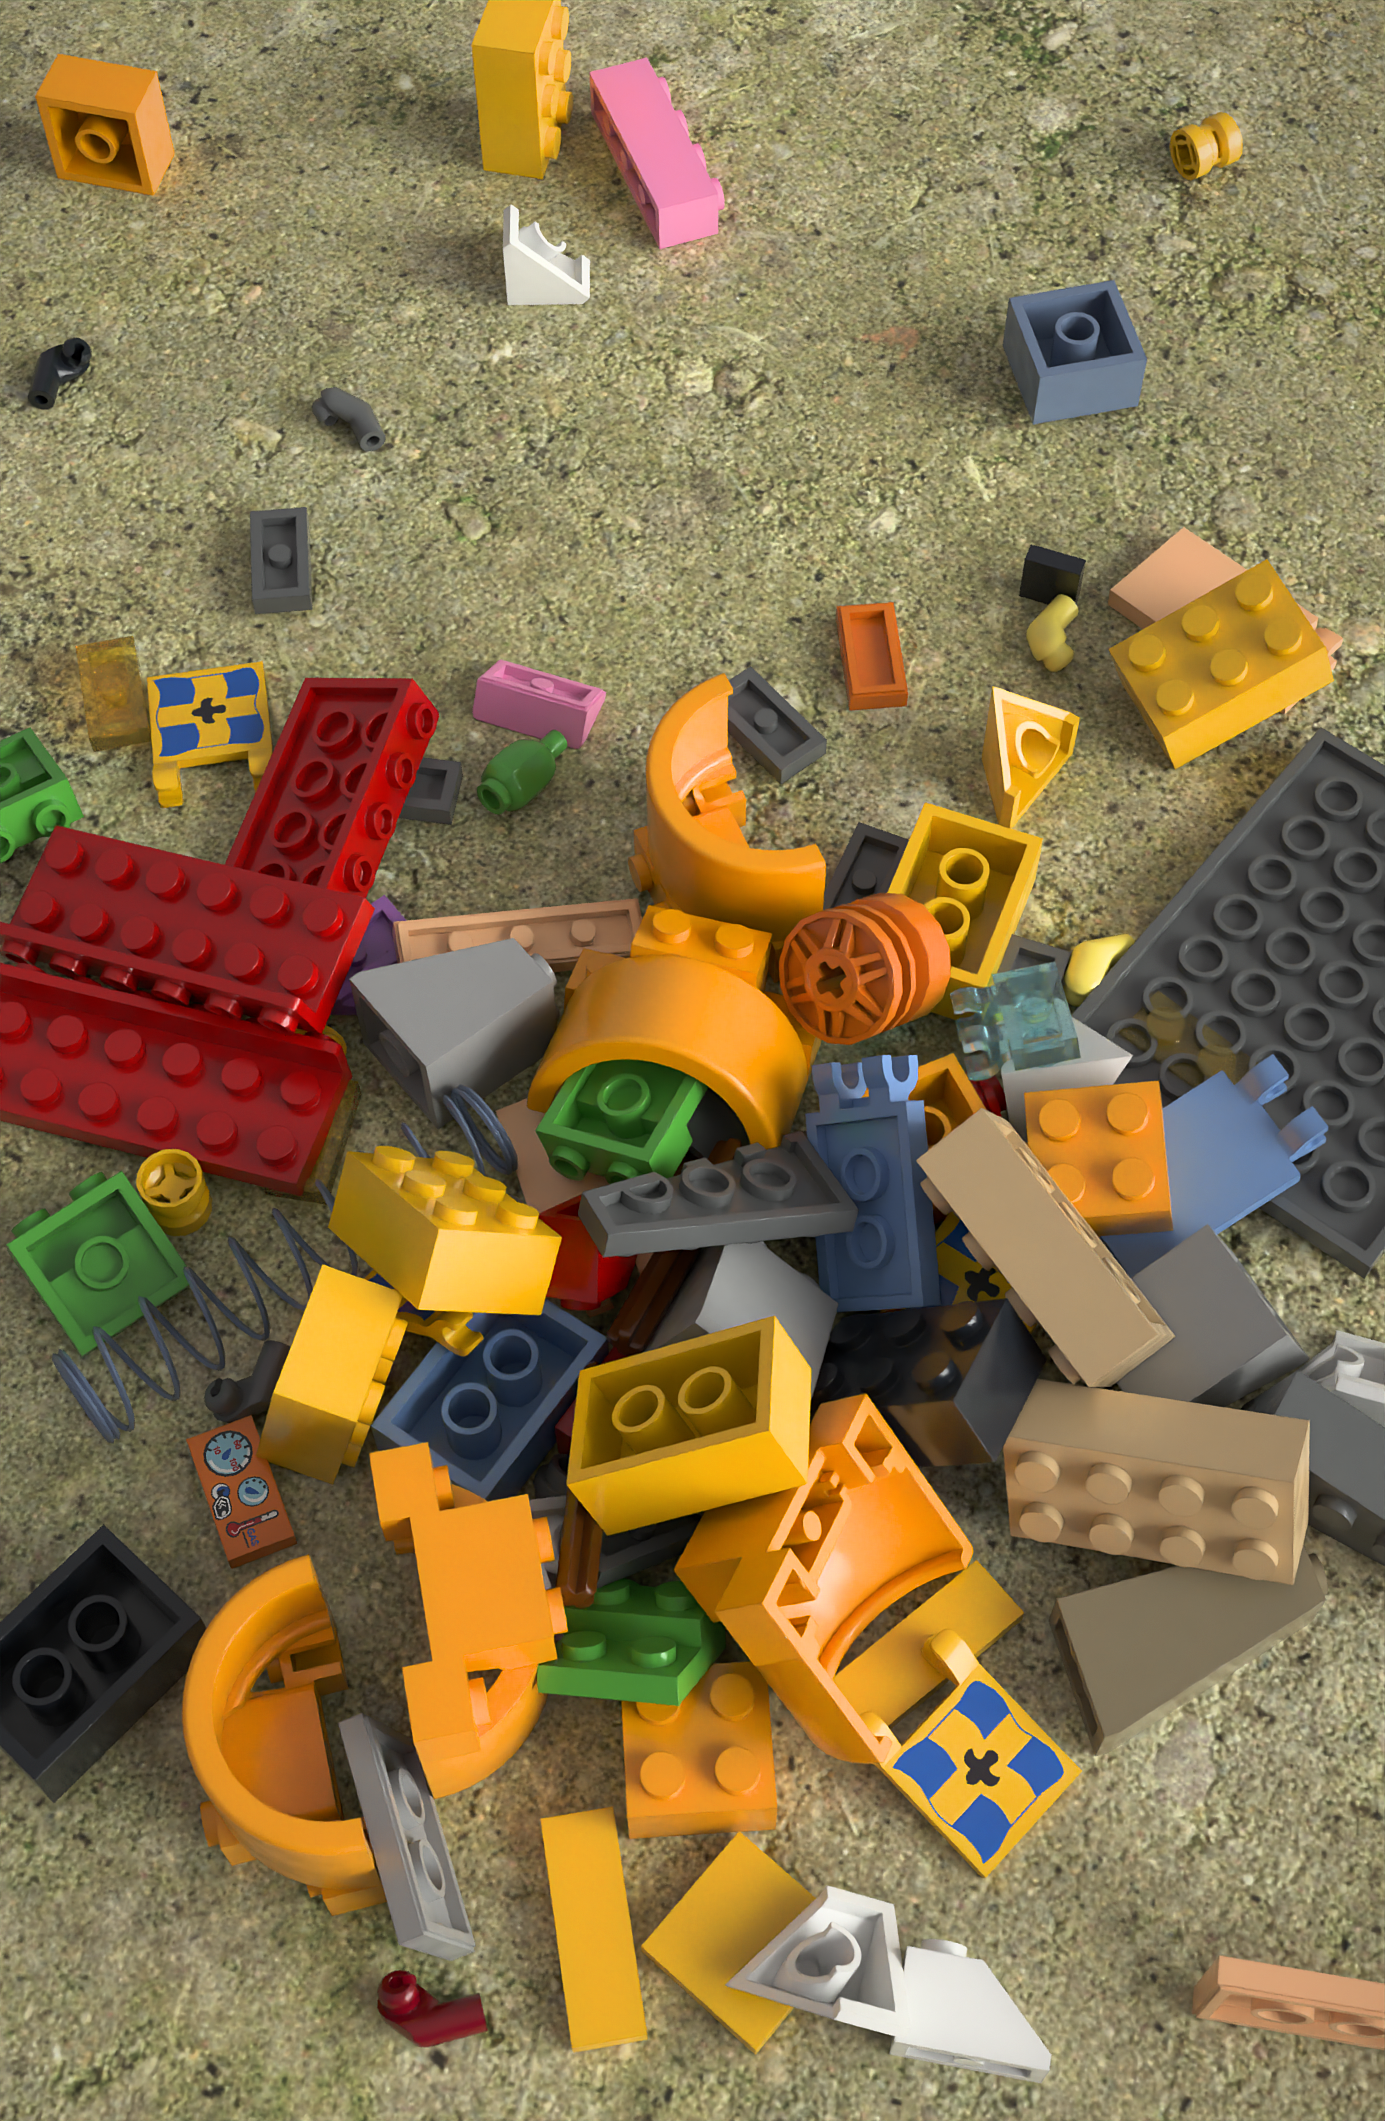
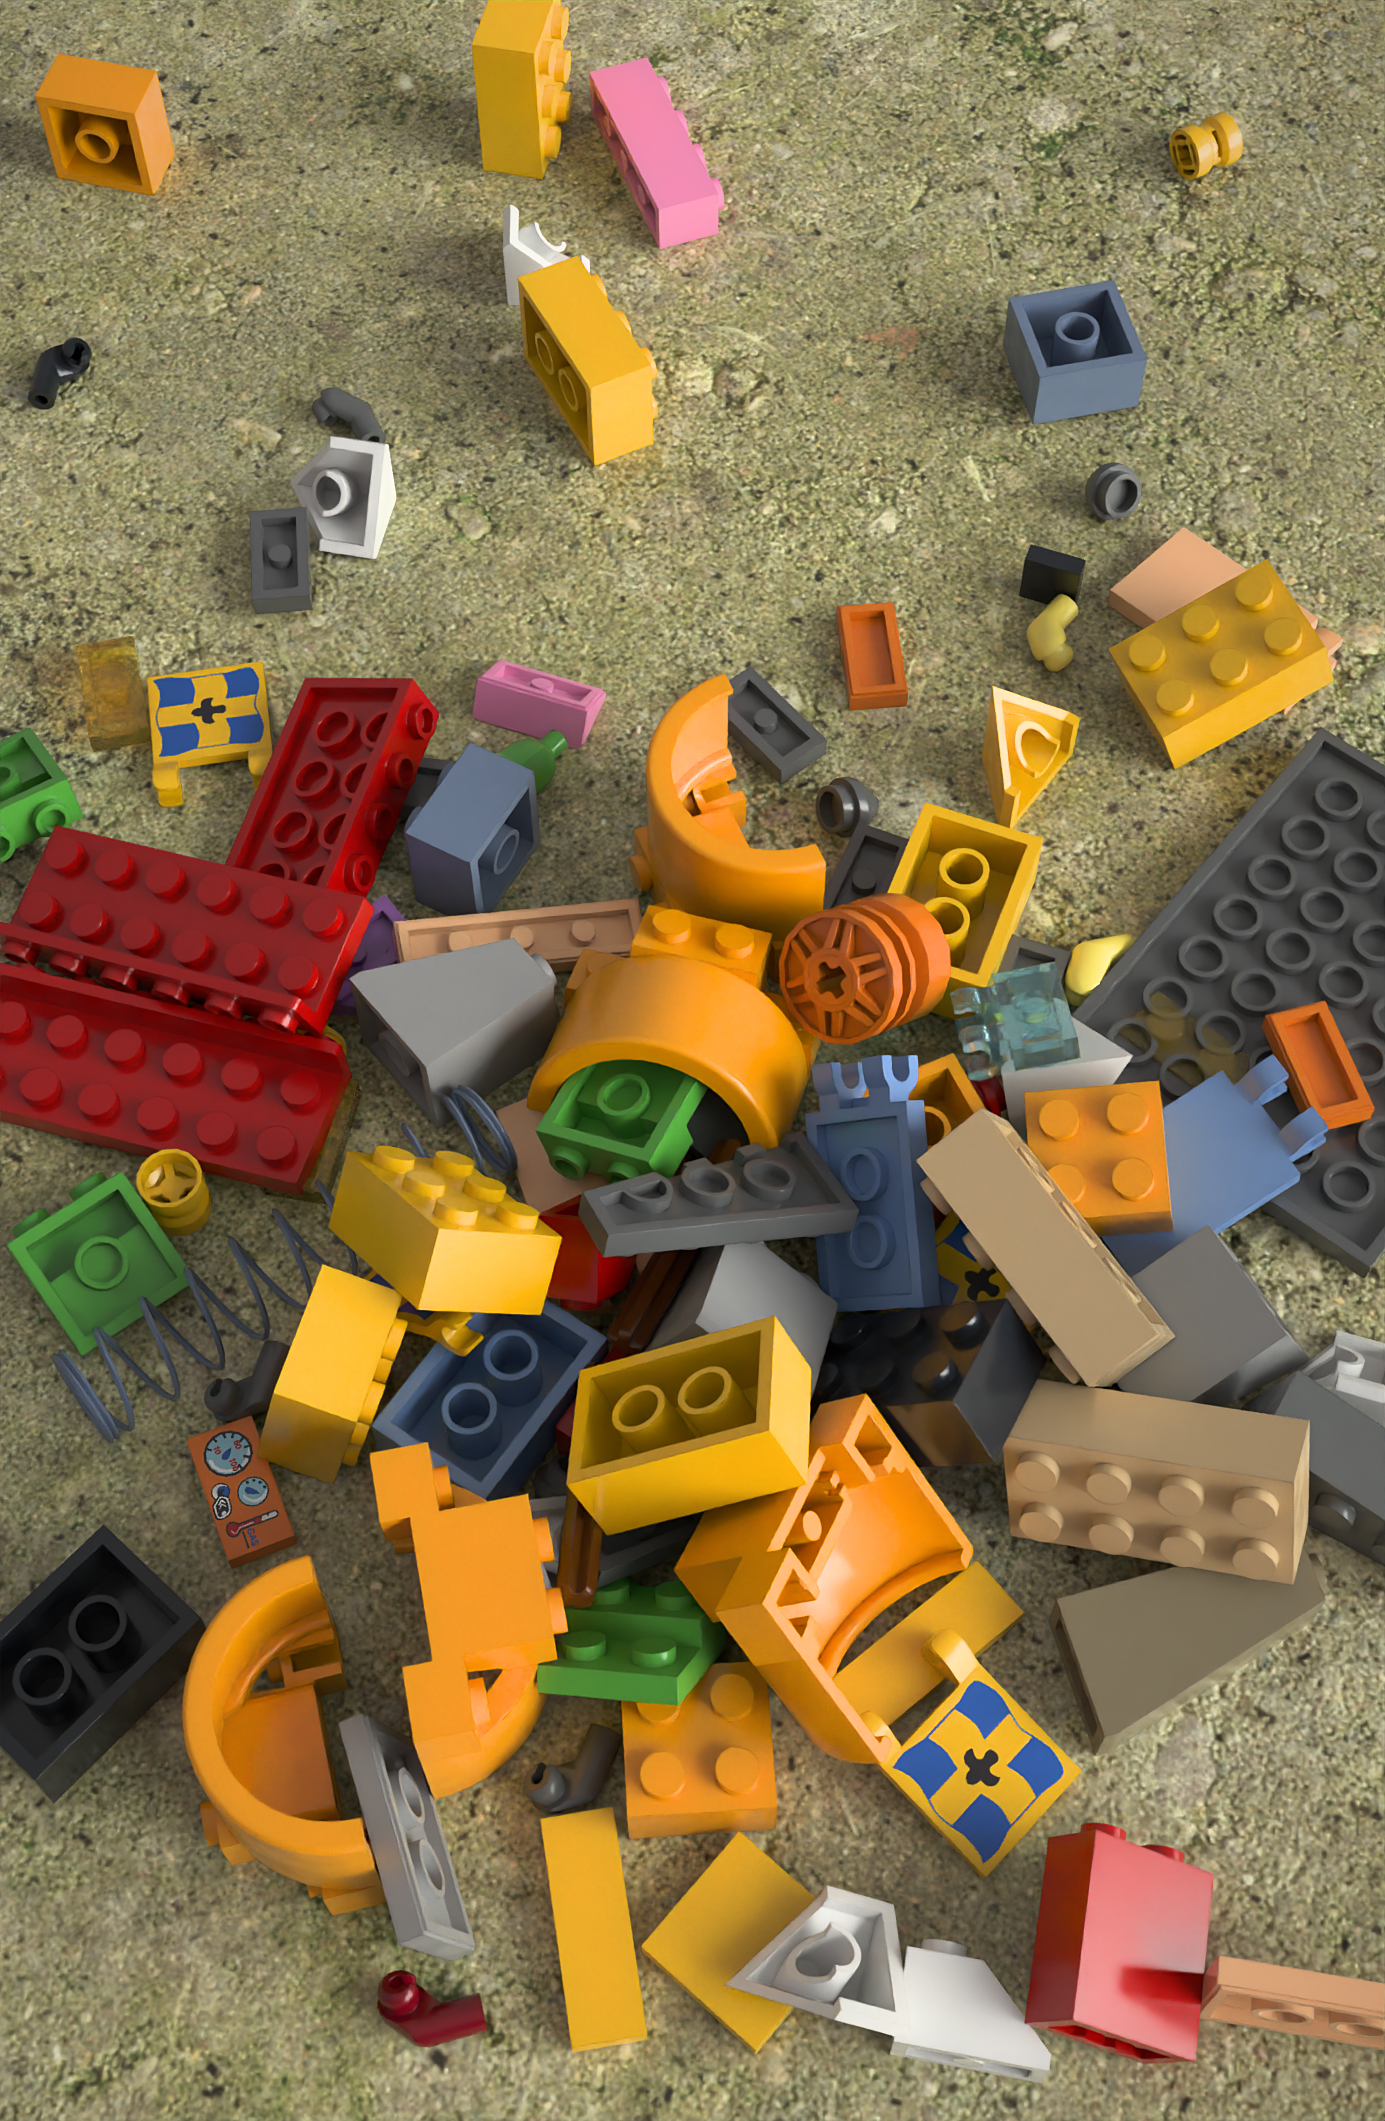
none -> white slope [290,436,397,559]
none -> sand blue brick [404,743,541,916]
none -> yellow brick [518,255,658,466]
none -> dark grey arm [523,1724,623,1813]
none -> dark grey plate [816,777,879,838]
none -> brick [1024,1822,1214,2064]
none -> dark grey plate [1085,462,1142,520]
none -> orange tile [1261,1000,1375,1130]

